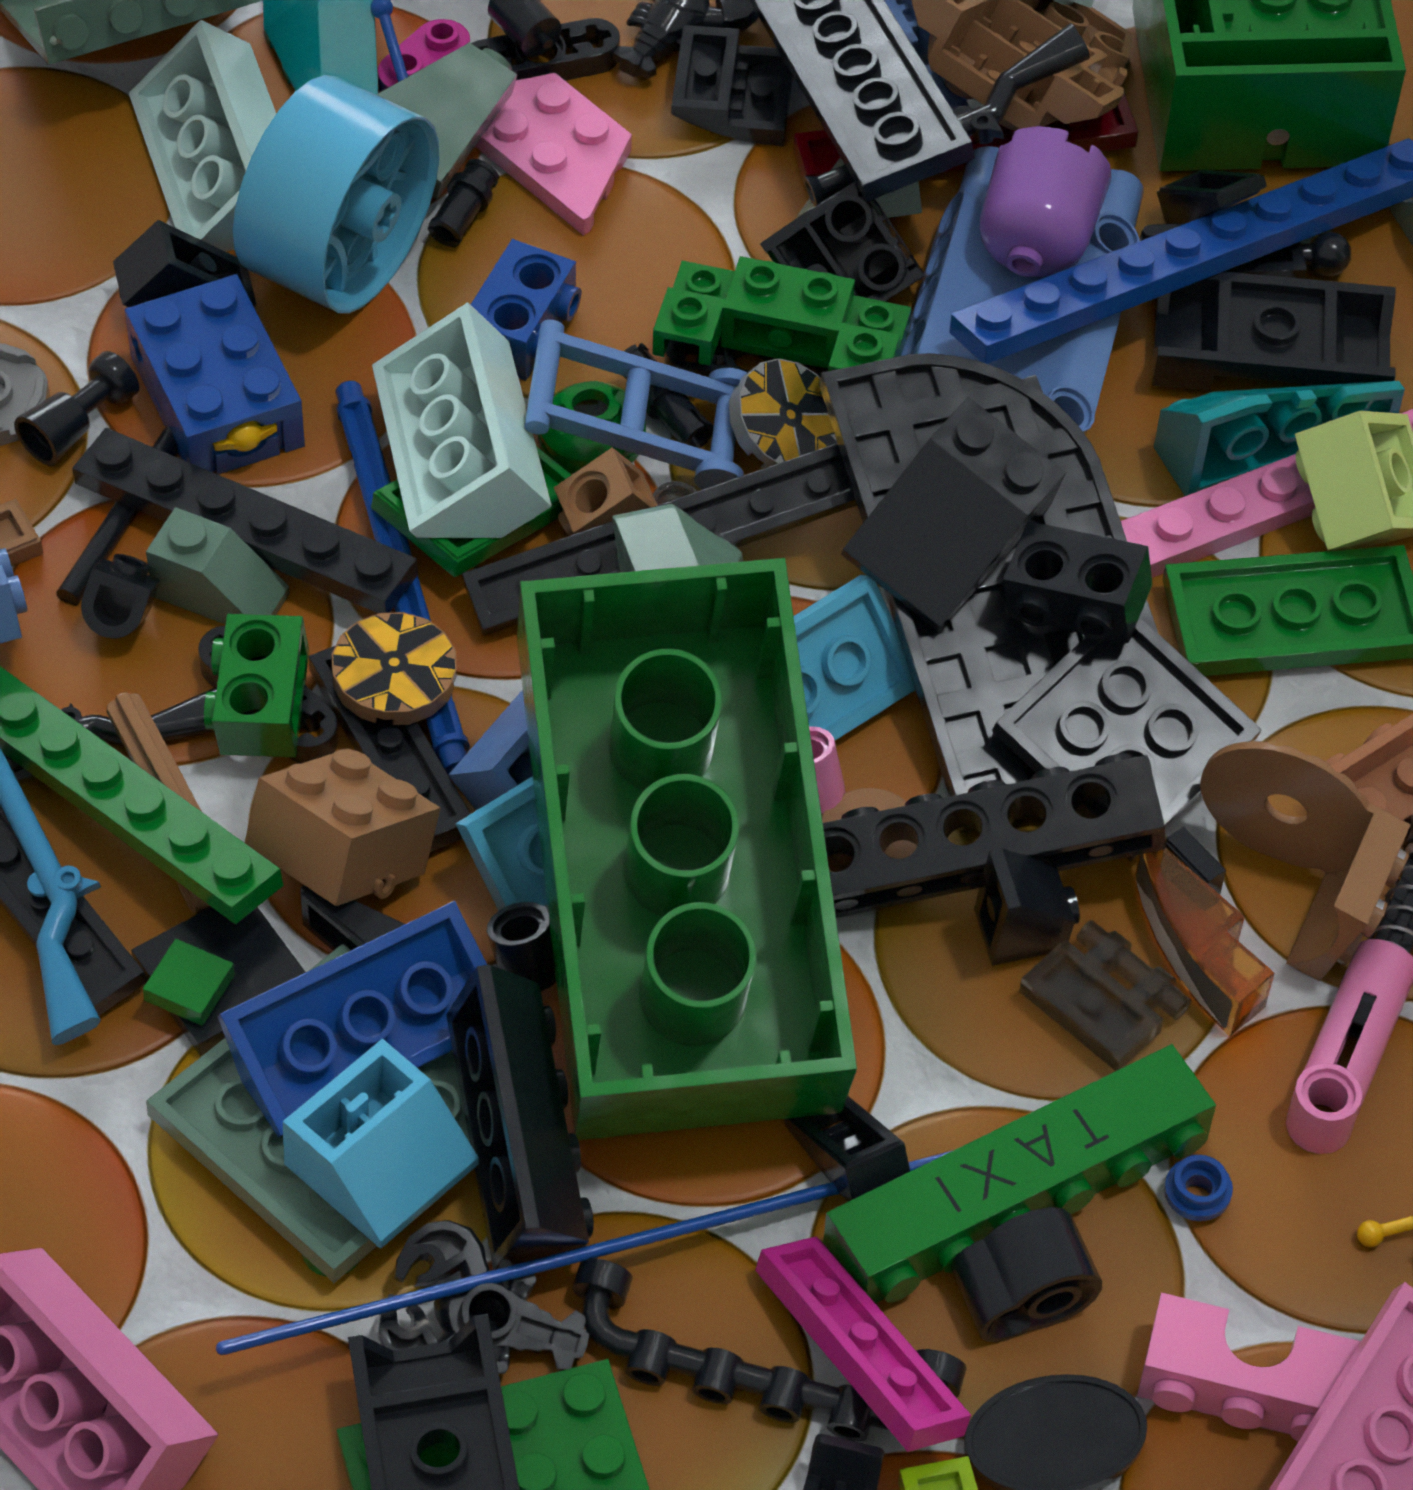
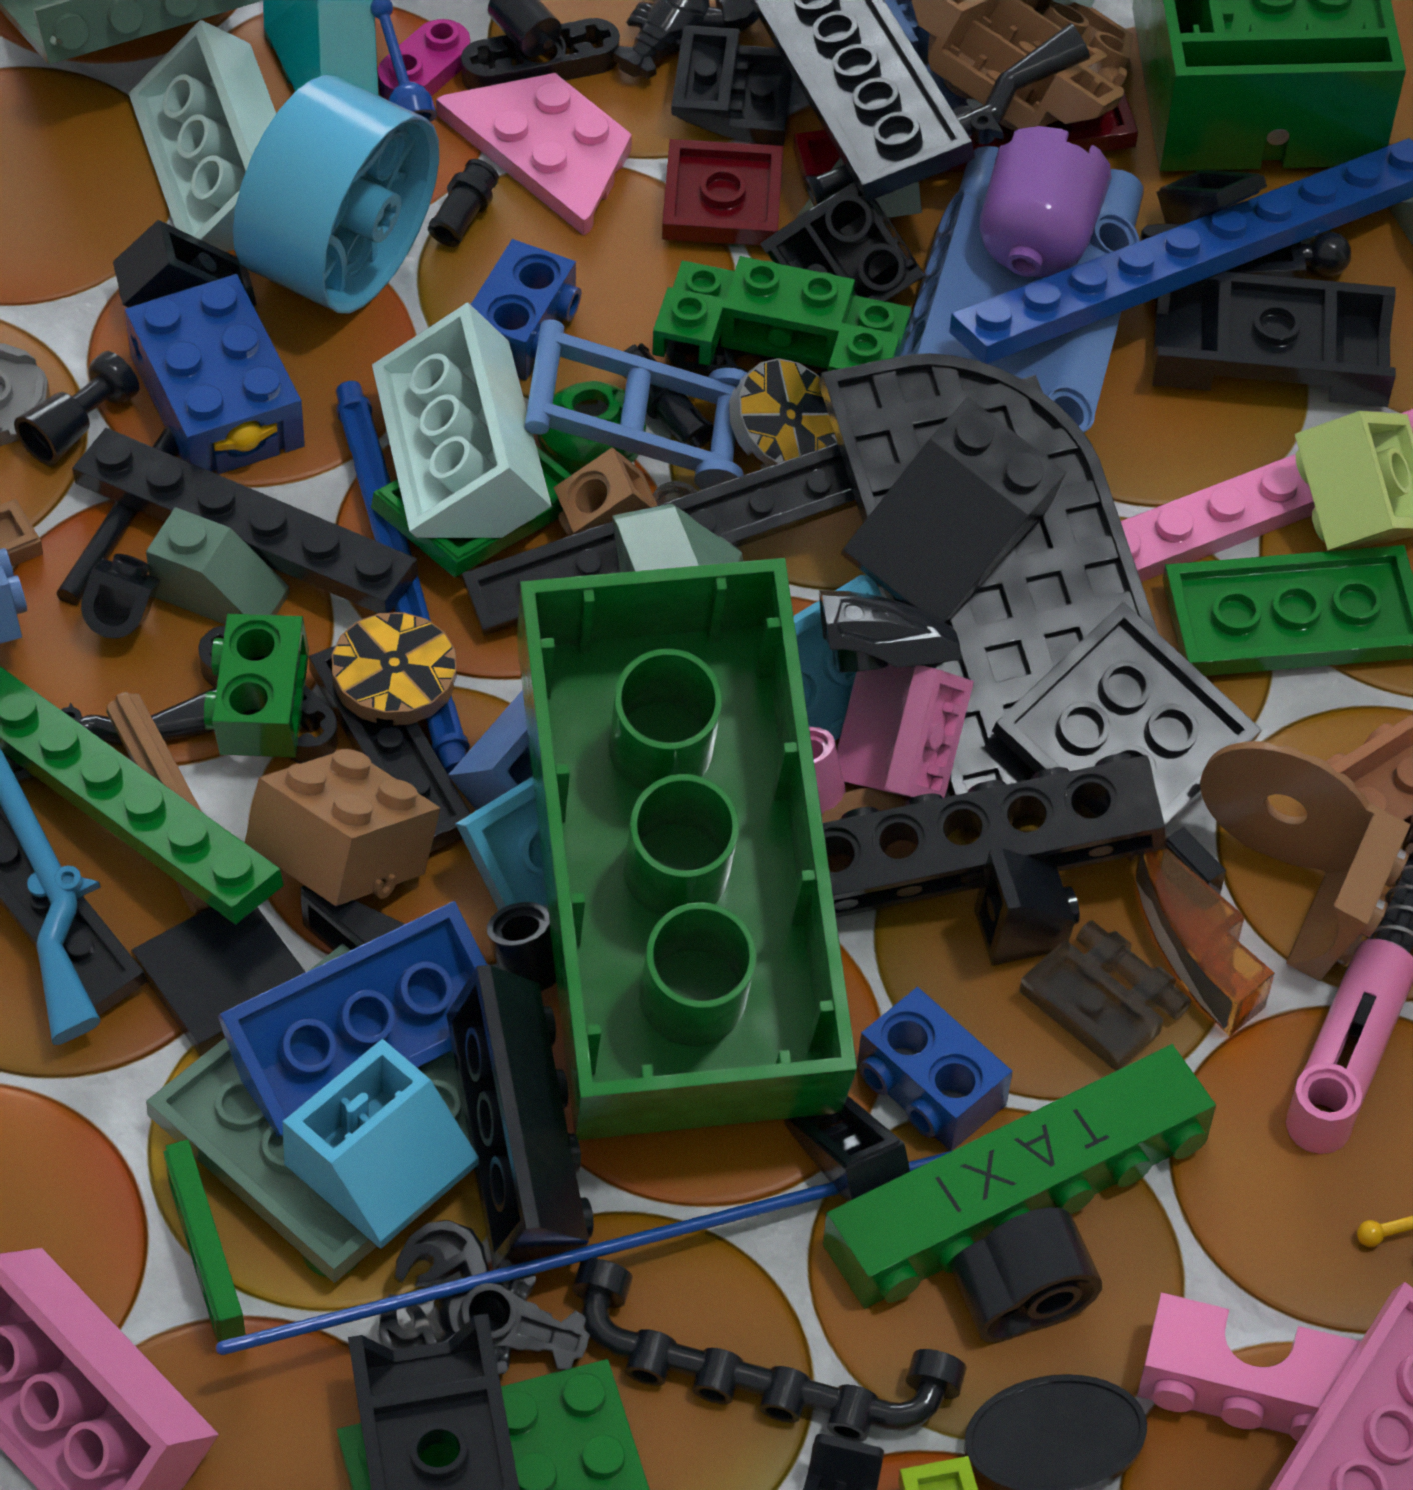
green tile [143,938,235,1026] -> none
sand green slope [376,42,517,200] -> none
dark pink plate [755,1236,971,1452] -> none
black brick [1003,521,1153,643] -> none
teal wedge [1154,381,1405,496] -> none
blue plate [1164,1155,1233,1221] -> none
none -> green tile [163,1139,246,1343]
none -> dark red plate [662,139,783,246]
none -> black slope [819,590,962,672]
none -> bright pink bracket [837,663,974,798]
none -> blue brick [857,986,1013,1151]

